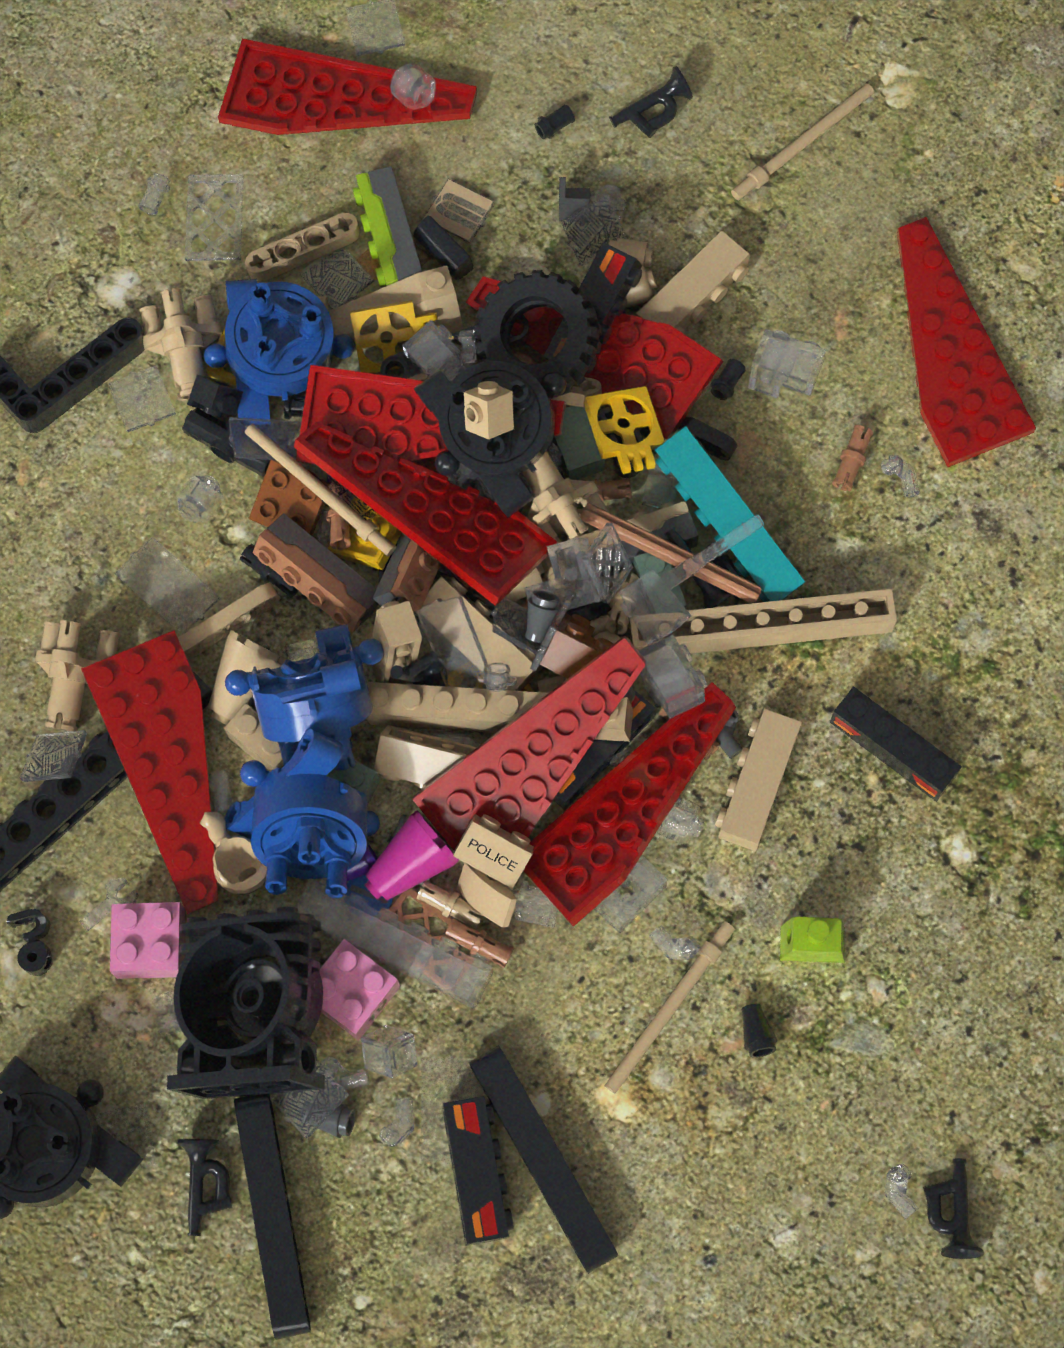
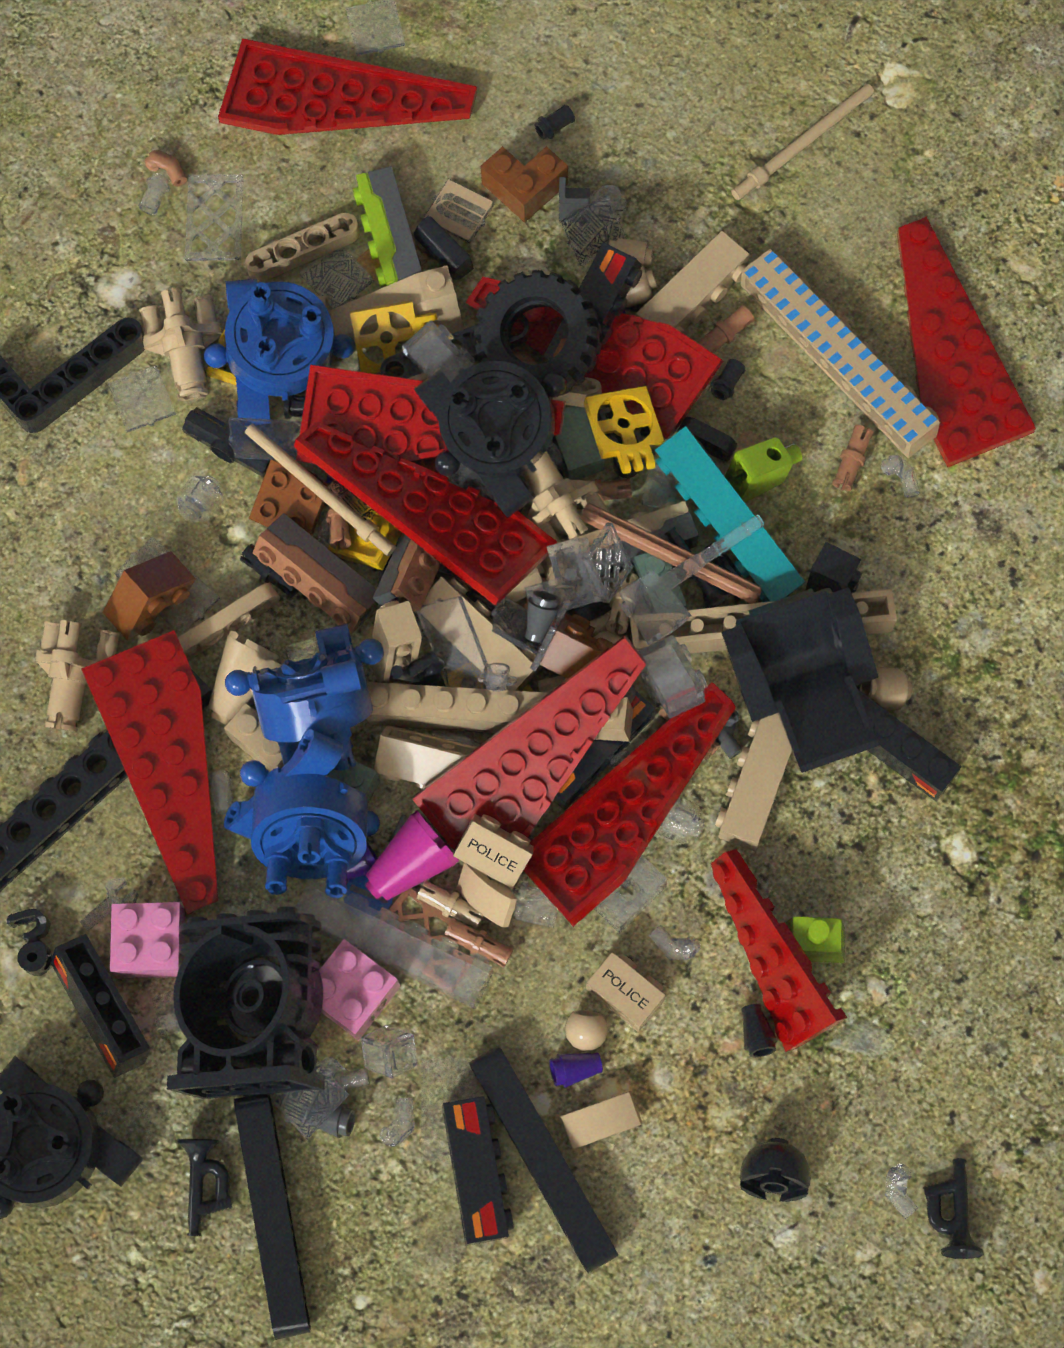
clear piece [20,730,87,782] -> none
black brick [187,374,243,417] -> none
tan piece [200,812,267,895] -> none
clear head [390,63,436,110] -> none
clear bar [459,330,478,363] -> none
tan brick [464,381,514,439] -> none
tan bar [604,921,735,1094] -> none
black piece [609,66,693,138] -> none
clear brick [748,329,826,398] -> none
none -> black brick [51,934,151,1078]
none -> dark orange brick [102,551,196,640]
none -> nougat arm [145,150,187,187]
none -> dark orange brick [480,146,568,223]
none -> dark purple cone [549,1052,603,1088]
none -> tan slope [561,1091,643,1149]
none -> tan piece [565,1010,608,1051]
none -> tan brick [586,952,666,1032]
none -> nougat pin [697,305,755,353]
none -> red wing [710,849,847,1052]
none -> black piece [721,587,879,773]
none -> lime torso [725,437,802,503]
none -> black cylinder [740,1138,811,1202]
none -> tan brick [741,249,940,458]
none -> black brick [805,542,863,593]
none -> tan head [860,667,912,711]

